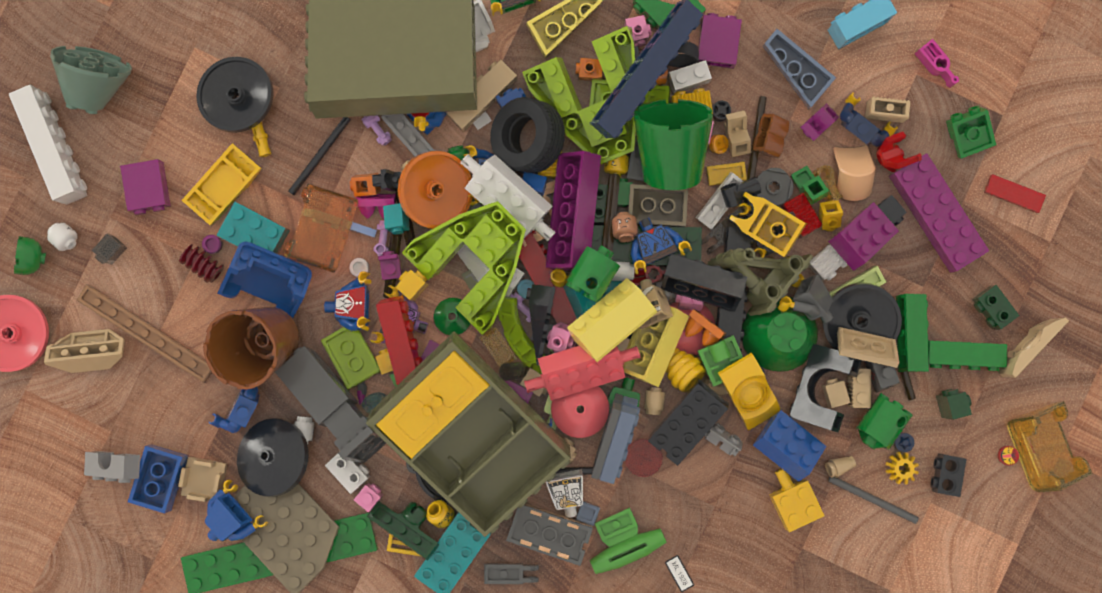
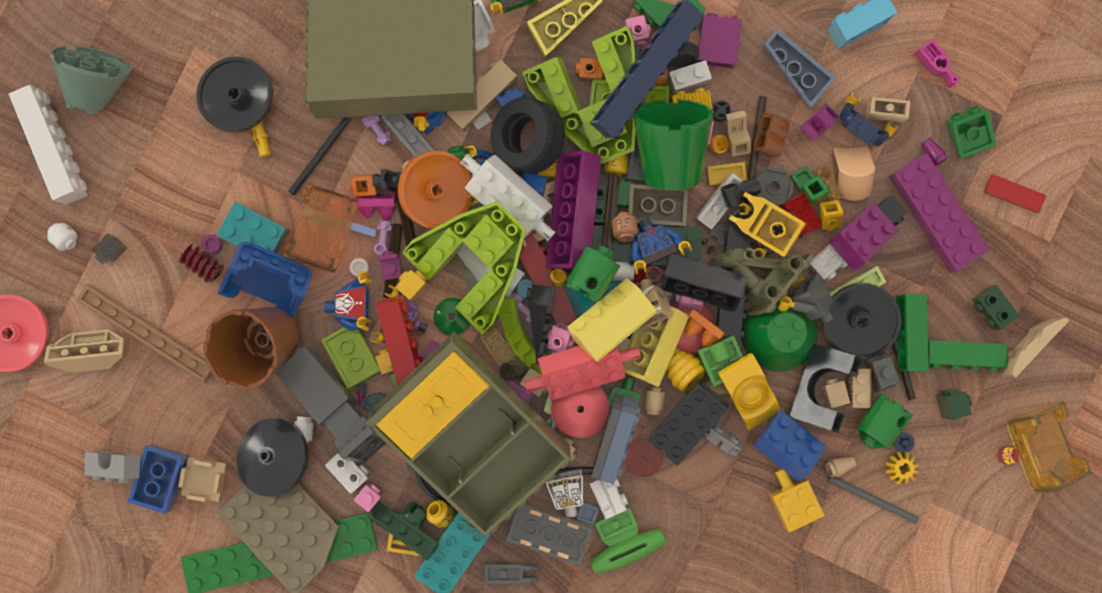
green cylinder [14,236,46,275] -> none
magenta brick [120,159,171,215] -> none
yellow slope [181,143,262,226] -> none
blue torso [205,480,268,541] -> none
blue torso [209,387,260,433] -> none
teal brick [383,203,410,234] -> none
white sticker [665,555,694,592] -> none
tan tile [837,327,899,368] -> none
red piece [876,131,922,172] -> none
black brick [930,453,967,497] -> none
none -> white brick [589,478,628,519]
none -> magenta cone [921,138,948,166]

